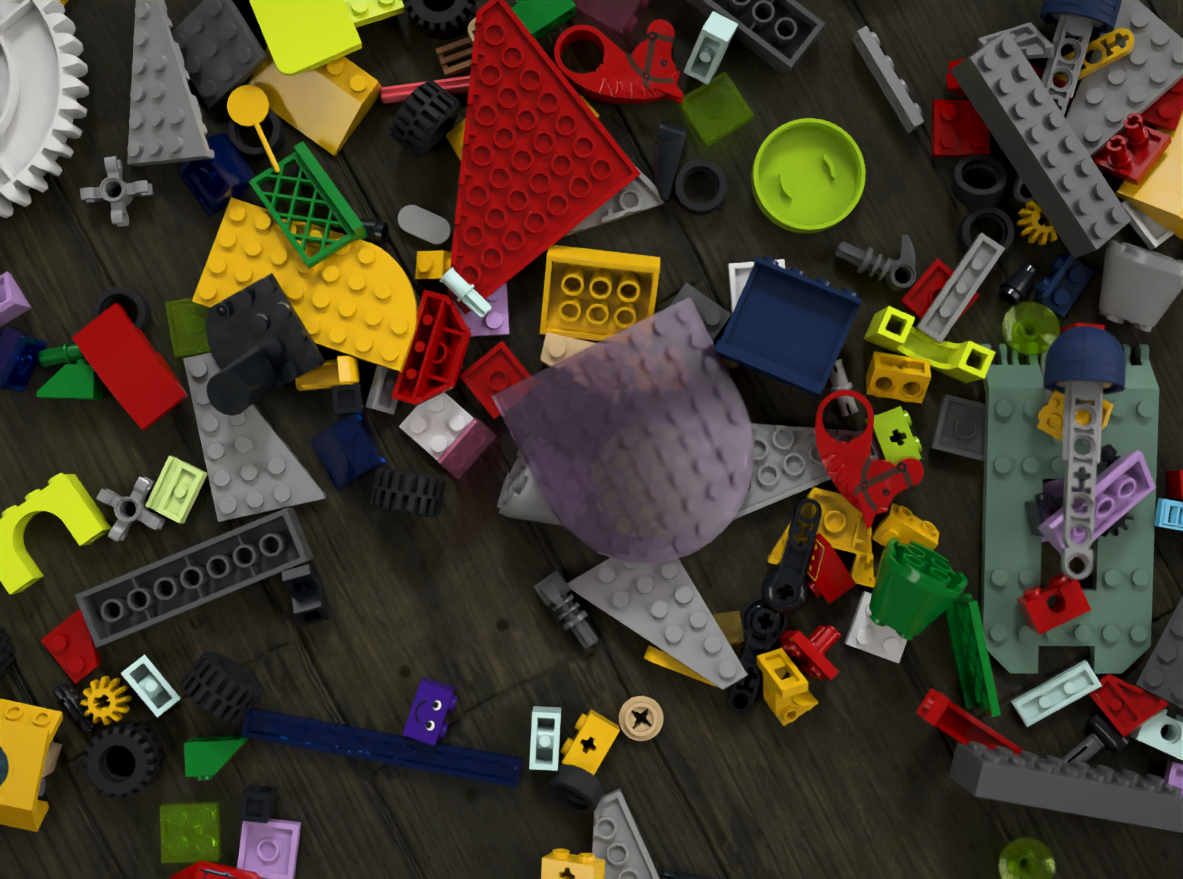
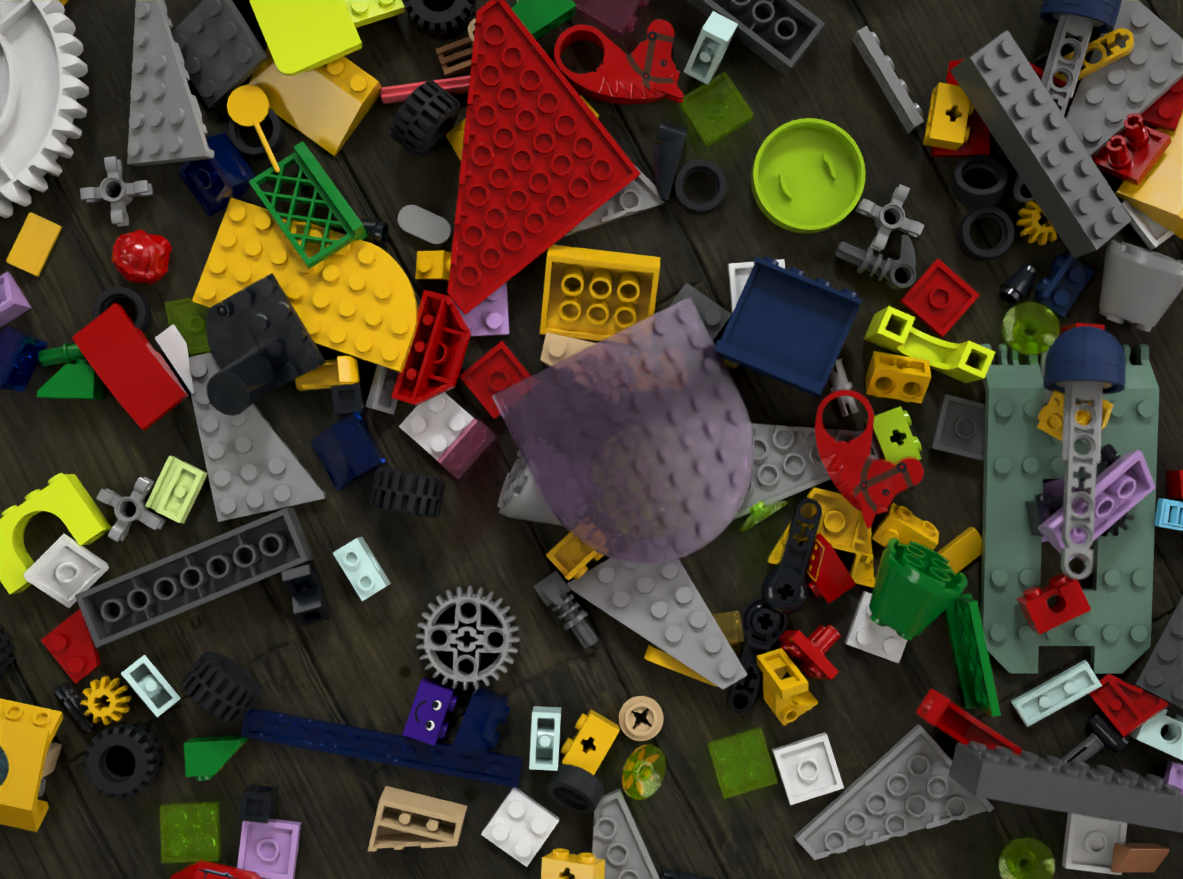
light aqua axle [440,268,491,318] -> none
light grey plate [916,233,1005,343] -> none
light grey wing [978,22,1054,59] -> none
none -> yellow slope [6,212,62,277]
none -> white plate [23,534,109,608]
none -> red hair [111,229,172,284]
none -> white sticker [155,325,194,394]
none -> light aqua brick [333,537,391,601]
none -> tan wedge [368,786,467,852]
none -> light grey gear [416,586,520,690]
none -> clear blue slope [452,686,511,755]
none -> white plate [481,786,559,867]
none -> yellow bracket [546,517,609,581]
none -> clear neon green dish [622,745,666,800]
none -> clear neon green plate [707,727,778,799]
none -> clear neon green dish [739,500,788,534]
none -> white plate [772,732,844,805]
none -> light grey wing [794,724,994,860]
none -> light grey pin [855,184,924,252]
none -> yellow brick [923,82,974,150]
none -> yellow slope [937,527,982,574]
none -> white plate [1062,813,1127,875]
none -> nougat slope [1111,843,1169,873]

